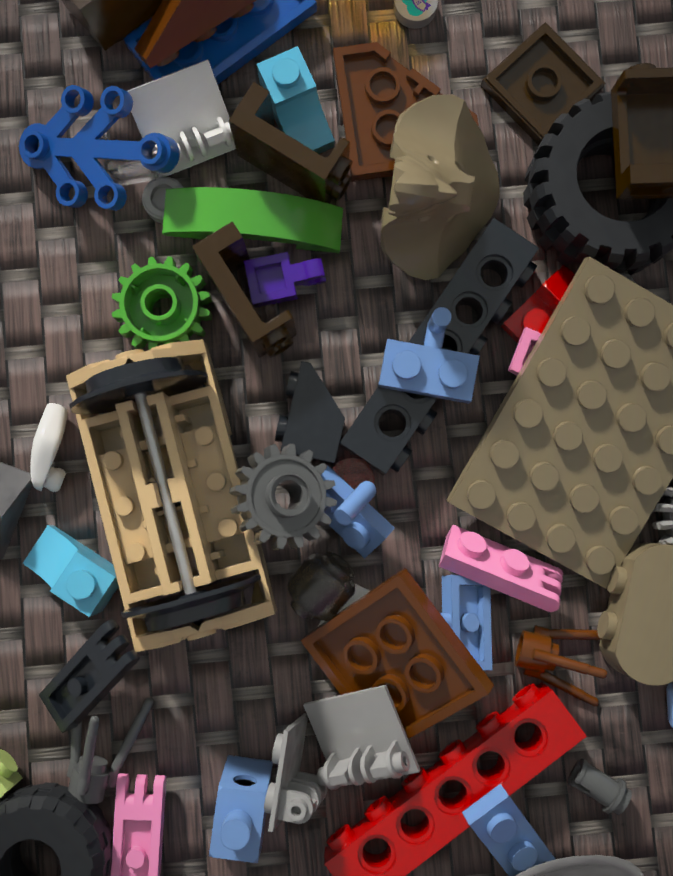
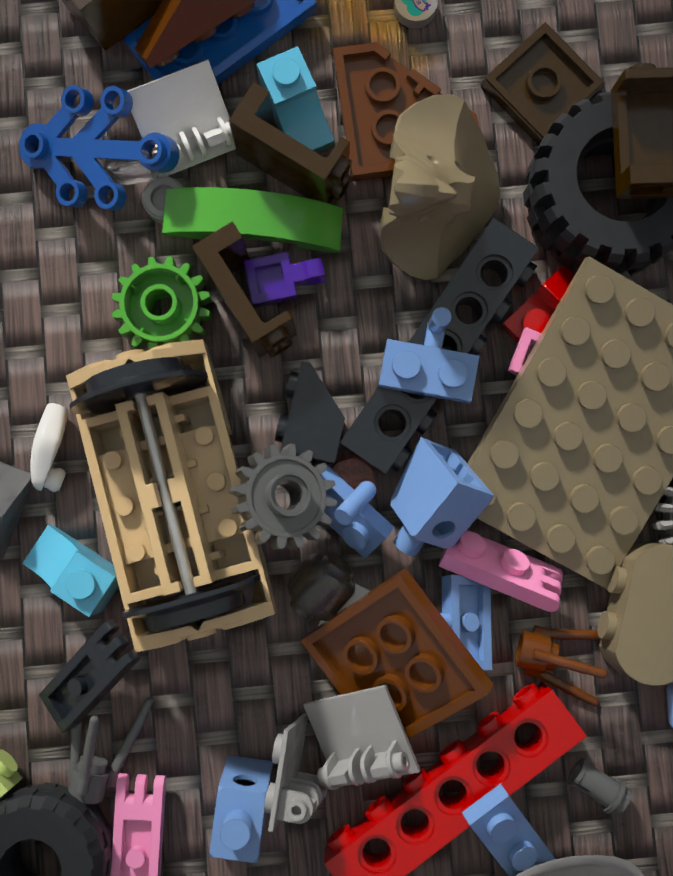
none -> medium blue torso [390,437,494,557]

